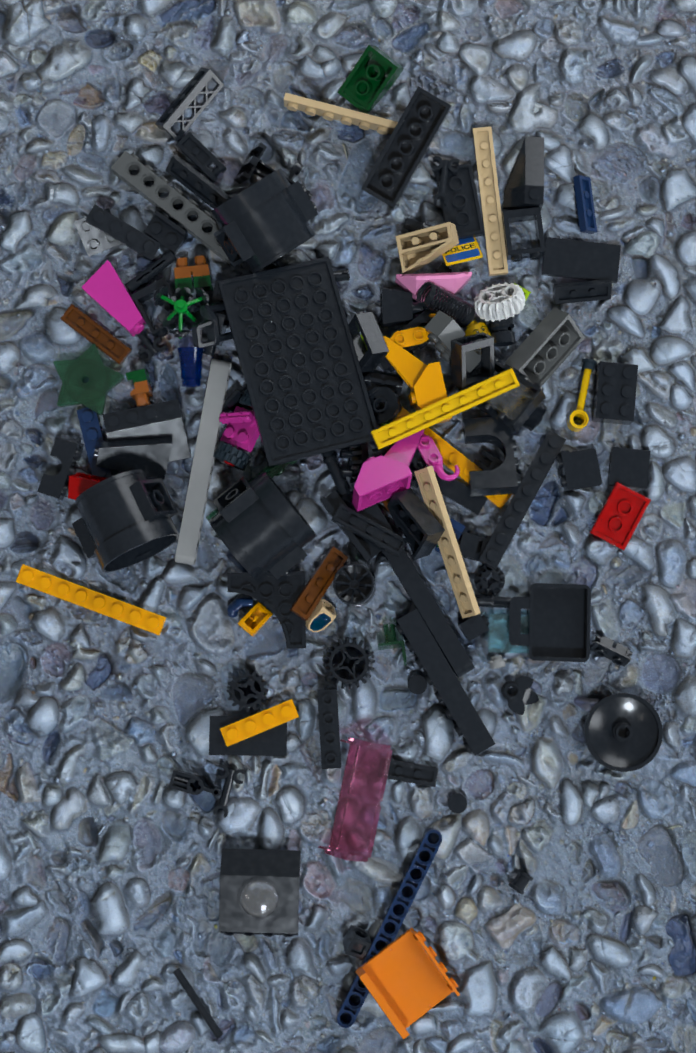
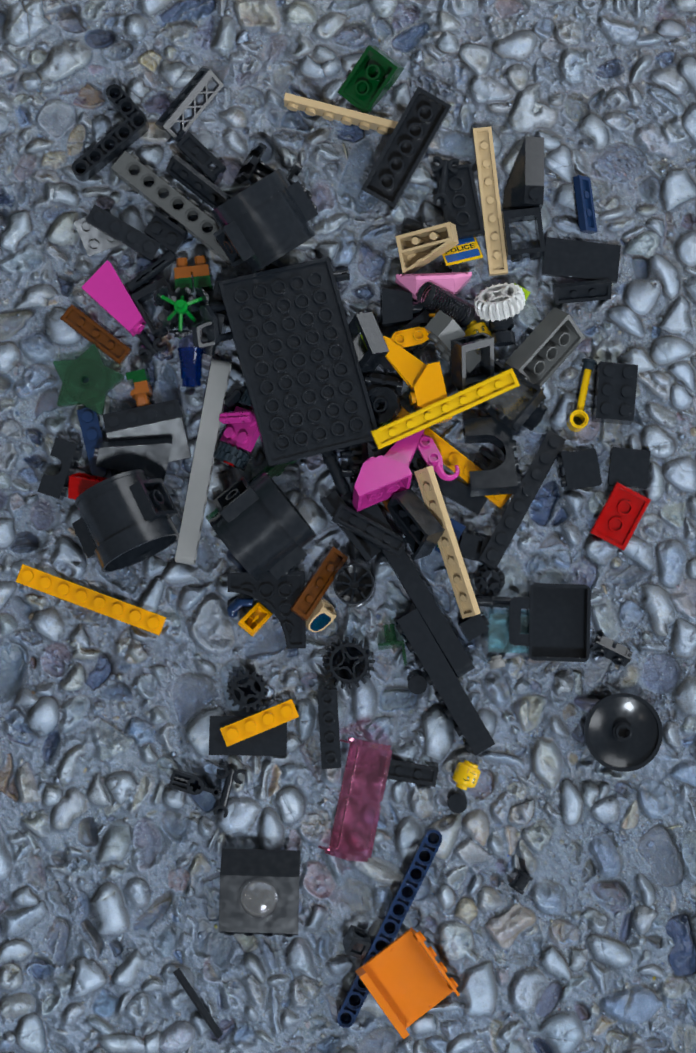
black plate [501,676,539,715] -> none
none -> black beam [72,84,149,182]
none -> yellow head [452,760,481,790]

